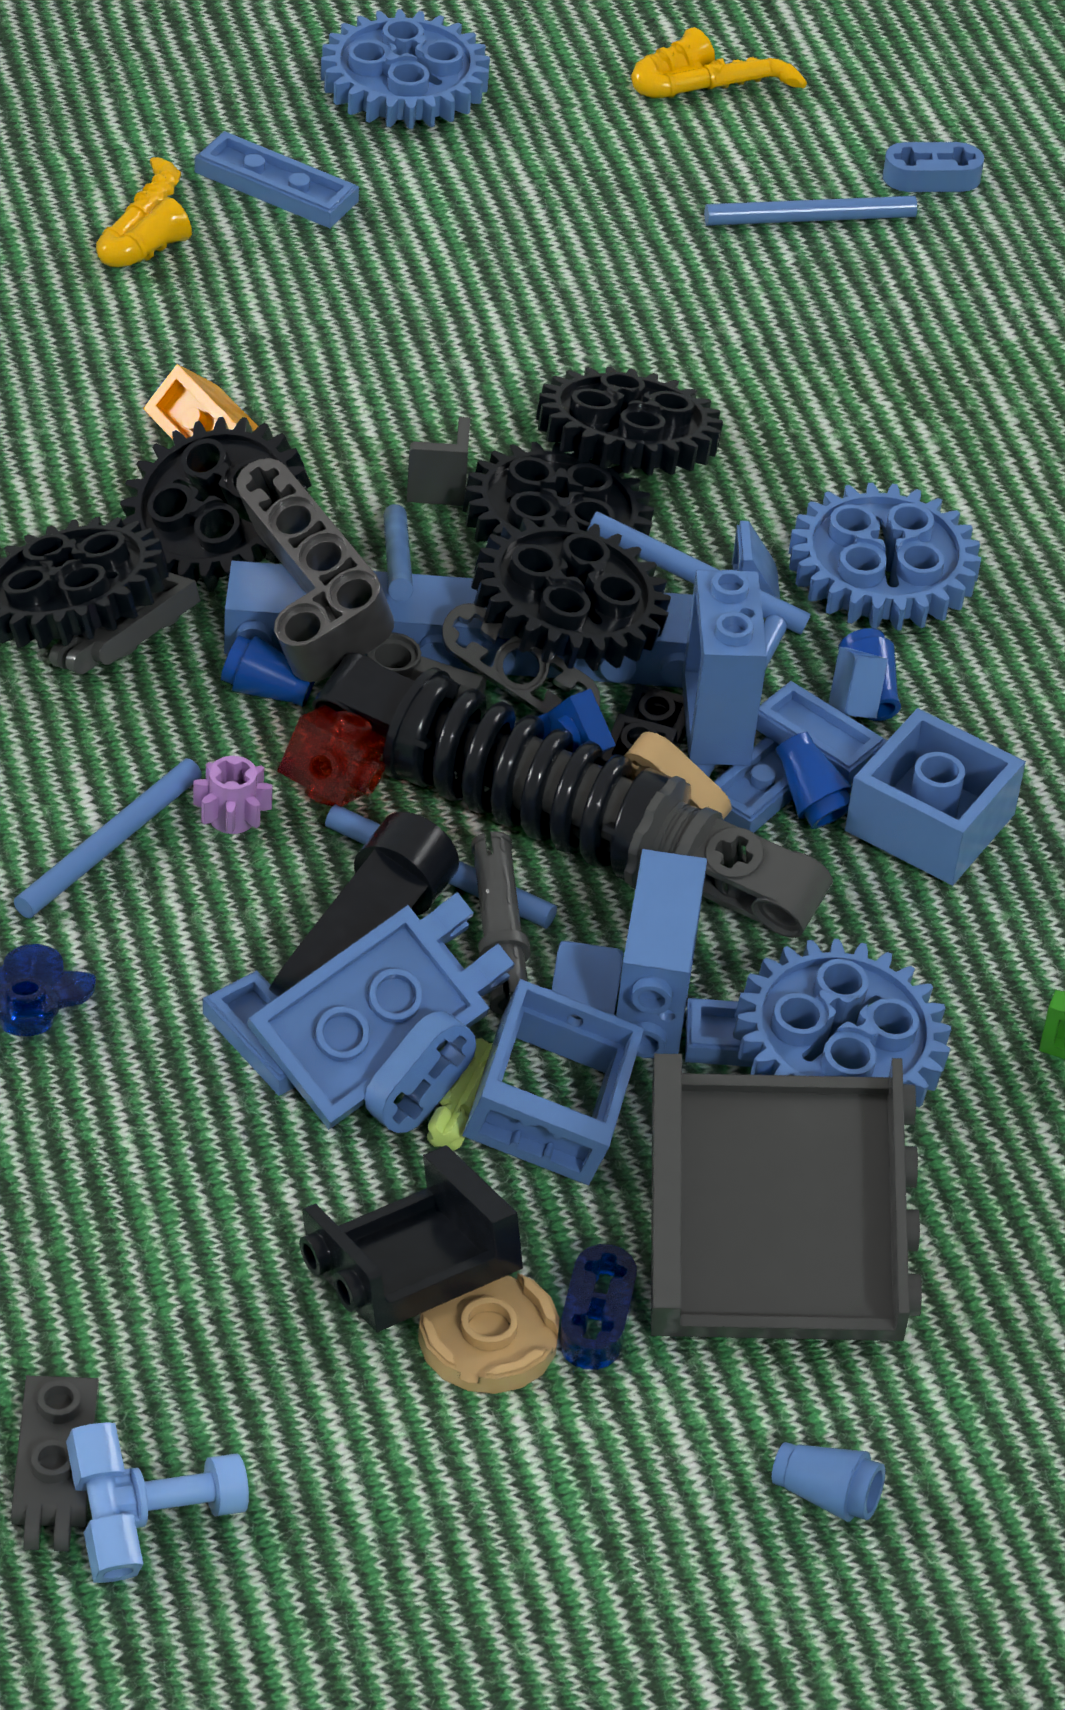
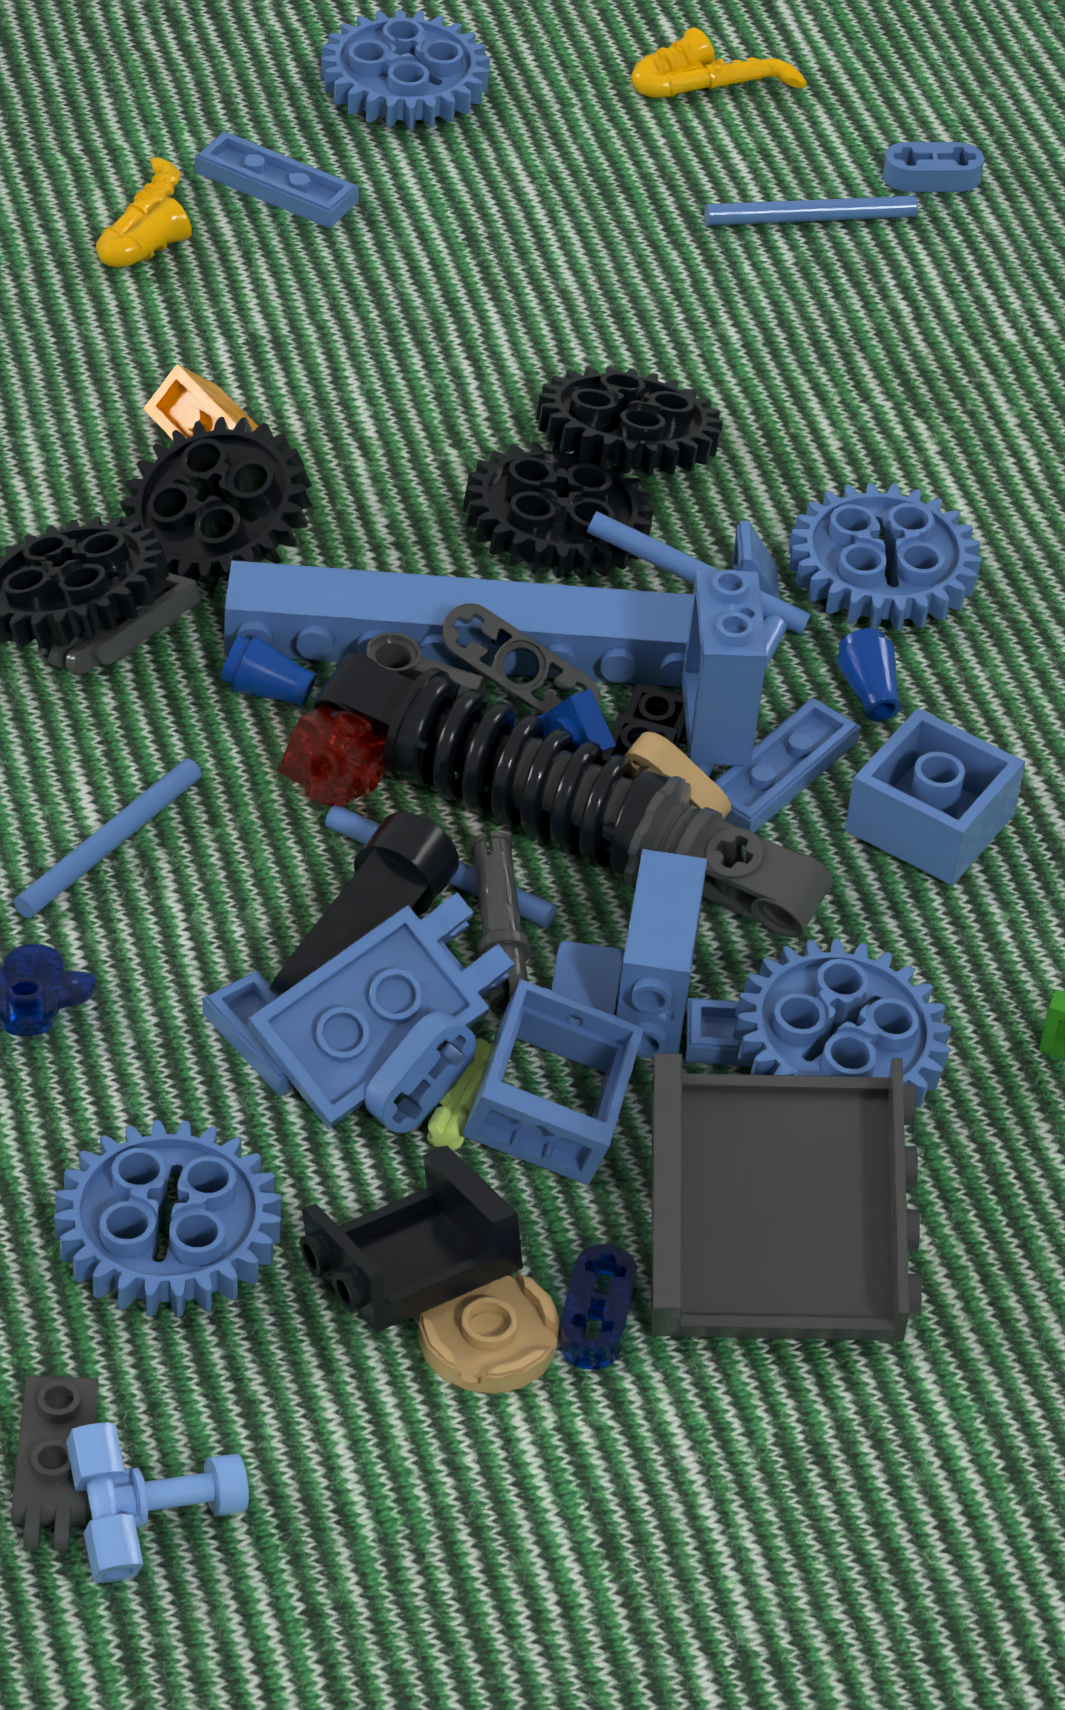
lavender gear [193,756,273,834] -> none
flat silver beam [236,458,394,682] -> none
medium blue bar [383,504,413,602] -> none
dark grey panel [407,417,470,506] -> none
black gear [471,516,671,671] -> none
medium blue tile [756,681,887,784] -> none
medium blue cone [772,1442,885,1522] -> none
blue cone [775,732,852,829] -> none
medium blue slope [828,647,888,719] -> none
none -> medium blue gear [54,1120,281,1317]

